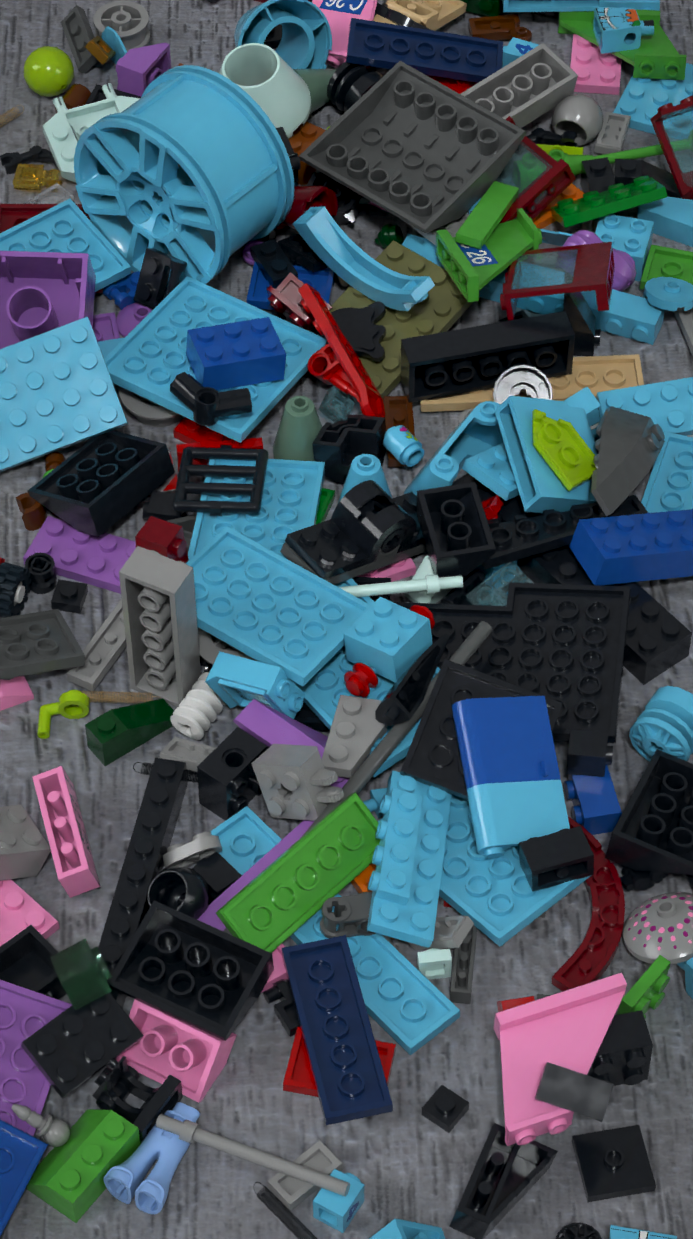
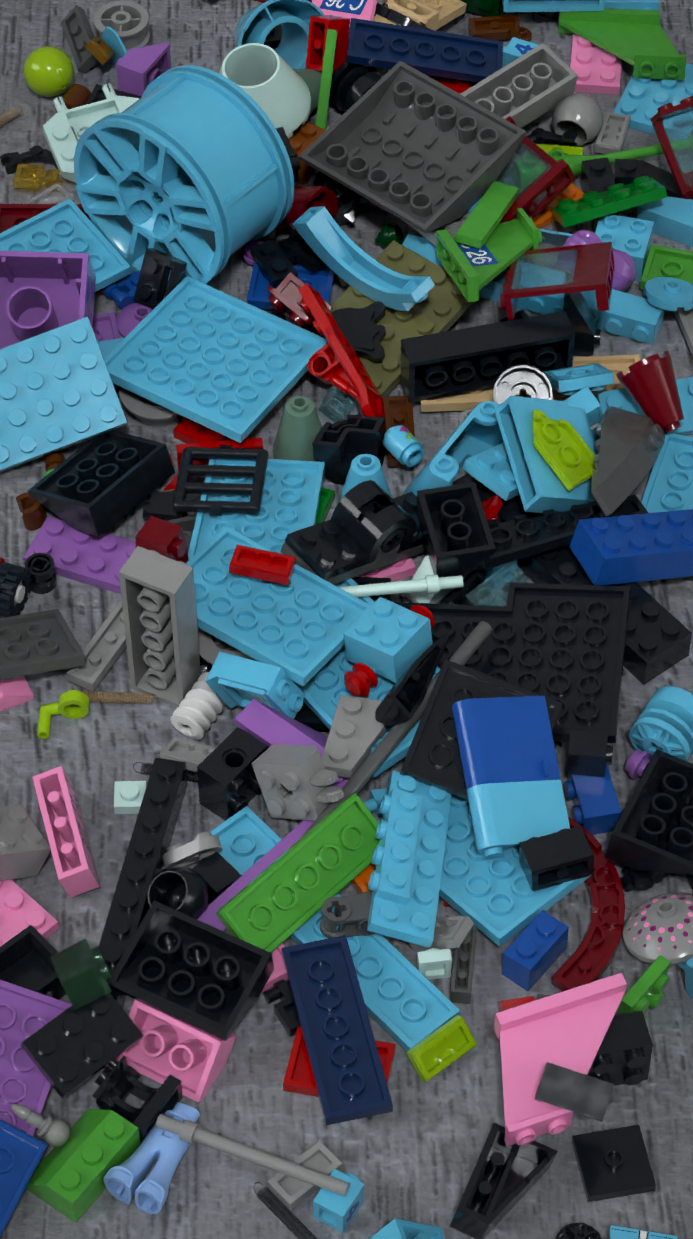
black plate [51,579,88,614] -> none
dark green slope [85,698,174,766] -> none
black piece [170,372,252,426] -> none
blue brick [186,317,286,390] -> none
black plate [422,1085,469,1133] -> none
medium azure torso [593,7,654,54] -> none
none -> light aqua plate [114,781,146,814]
none -> red plate [229,545,296,585]
none -> red brick [306,15,350,71]
none -> bright green tile [316,29,337,130]
none -> lime plate [406,1015,477,1082]
none -> blue brick [502,910,569,991]
none -> medium azure plate [543,363,614,395]
none -> dark red cone [616,350,684,434]
none -> medium lavender plate [625,749,651,780]

